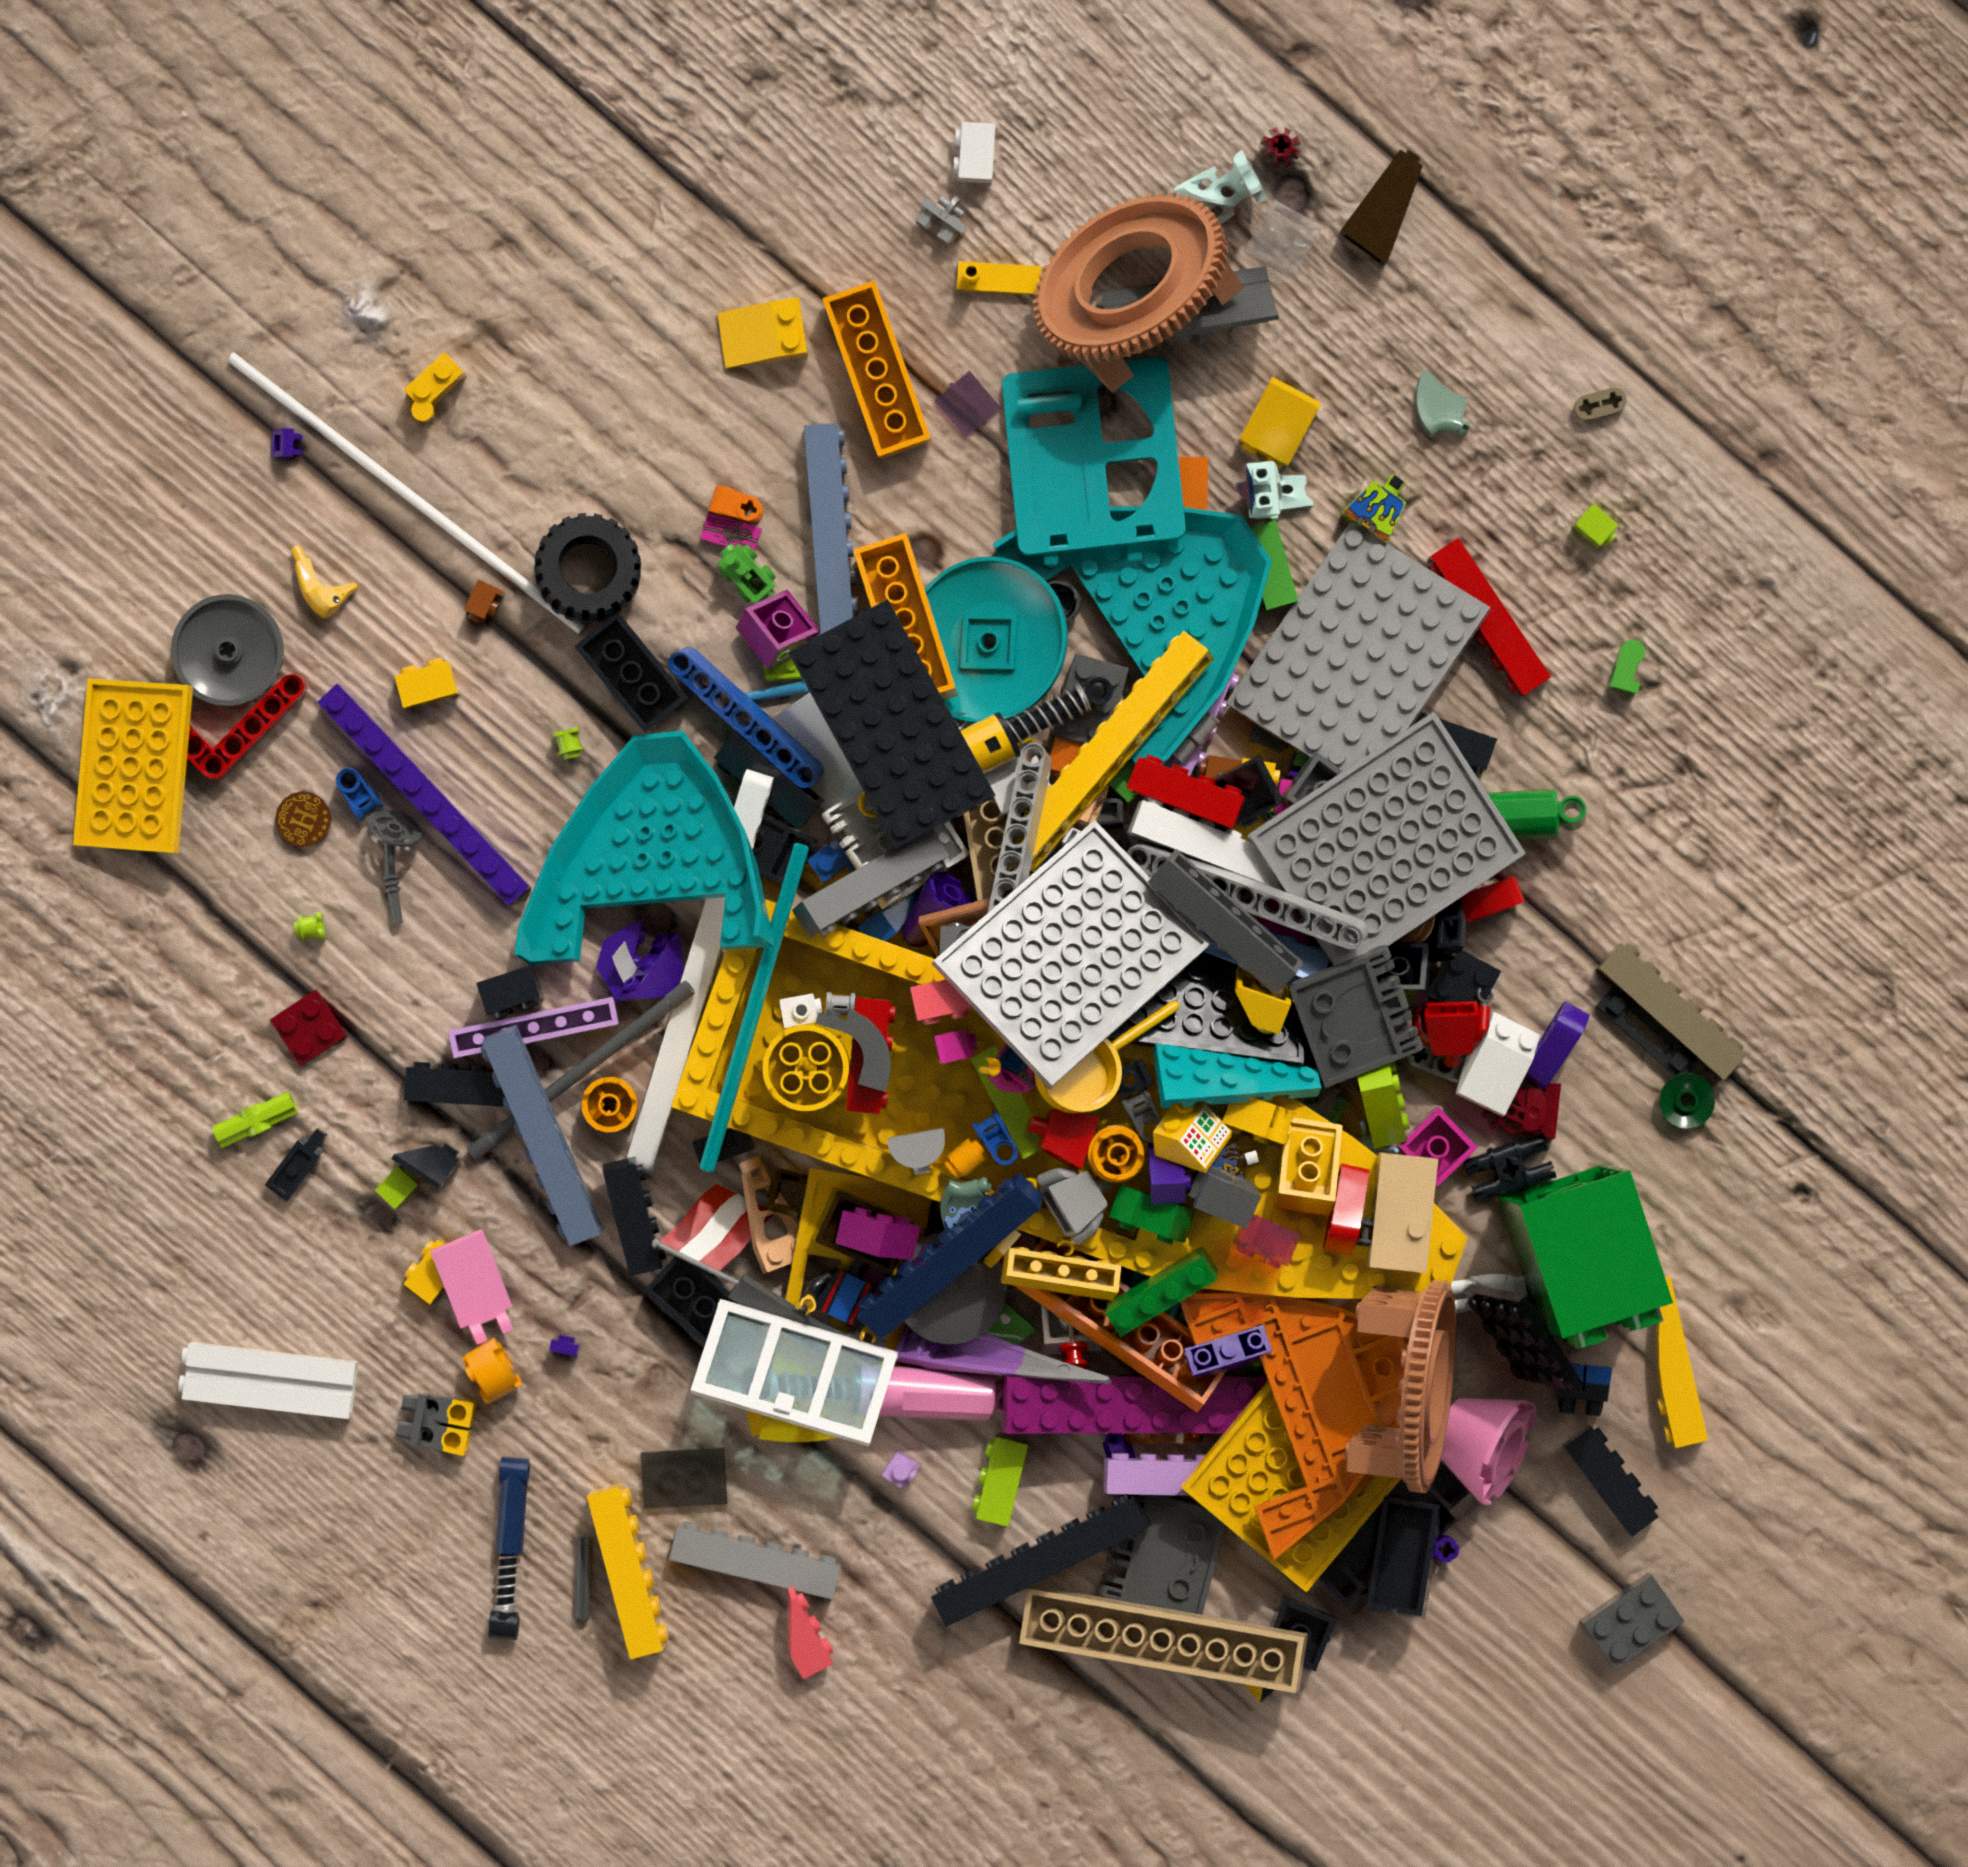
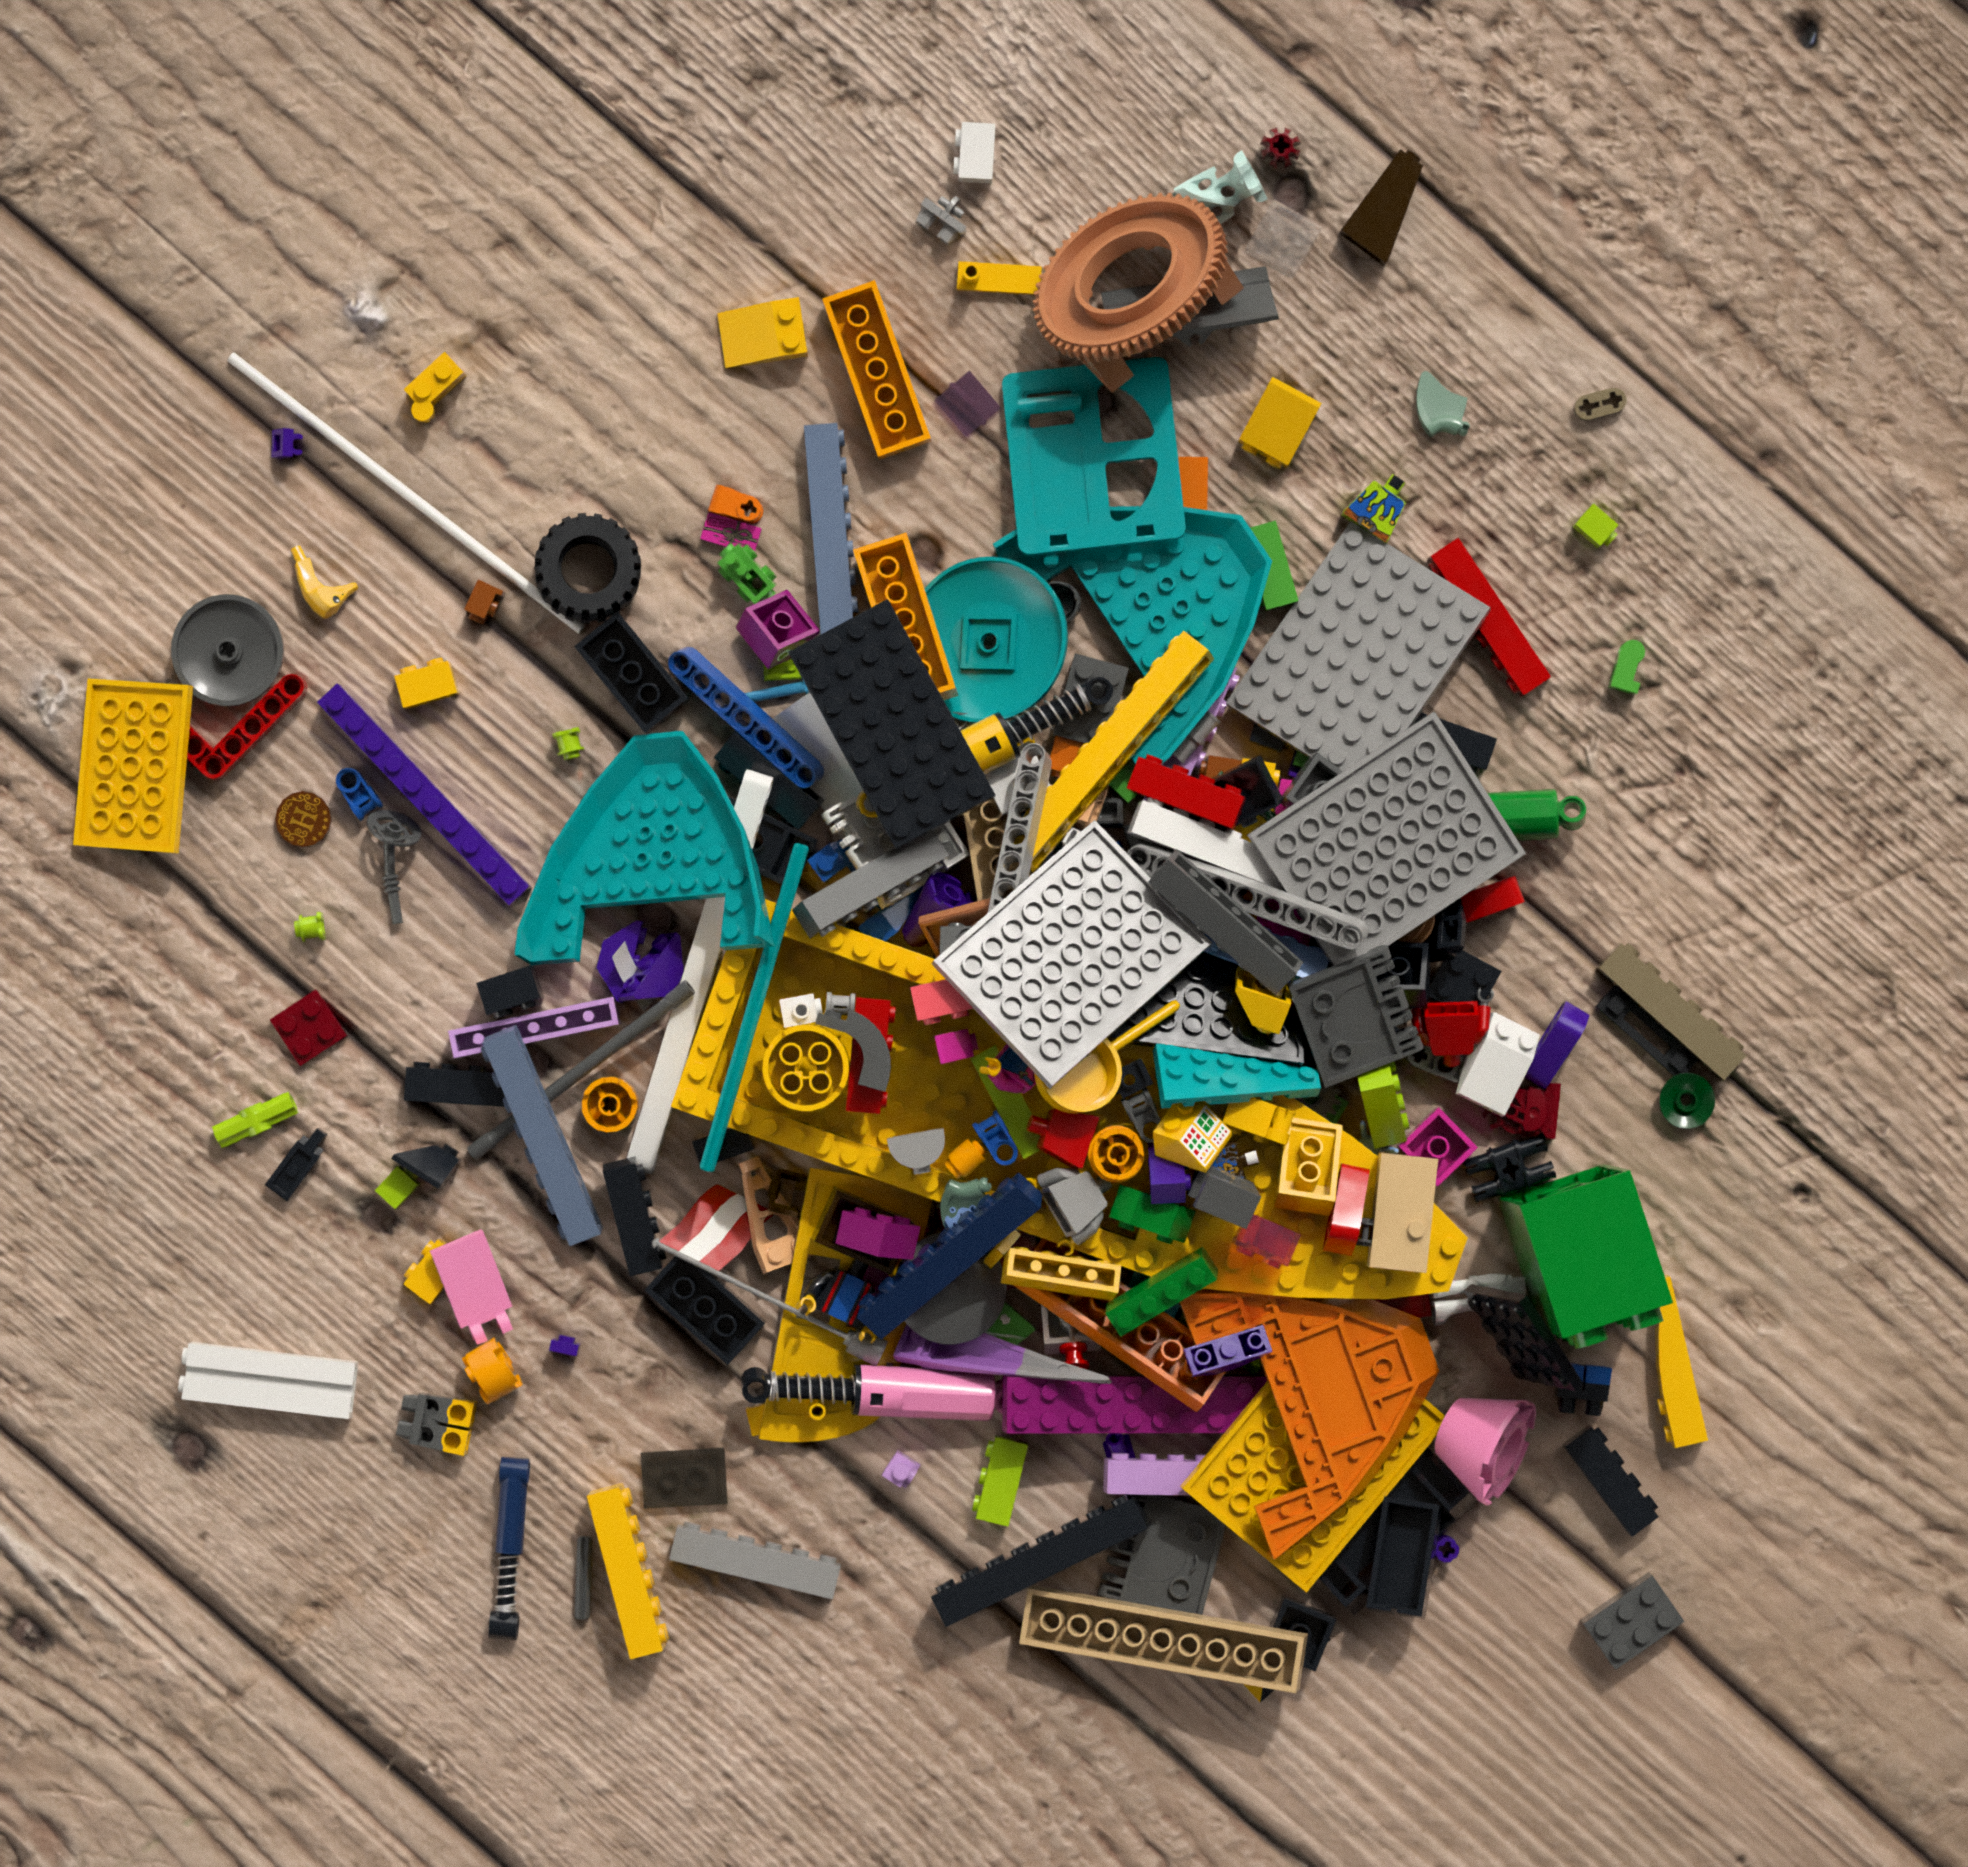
door [690,1299,898,1447] -> none
dark grey tile [728,1274,838,1356] -> none
coral slope [787,1586,834,1680] -> none
clear orange tile [1124,1433,1203,1444] -> none
light aqua hips [1236,461,1314,522] -> none
nougat piece [1345,1280,1456,1493] -> none

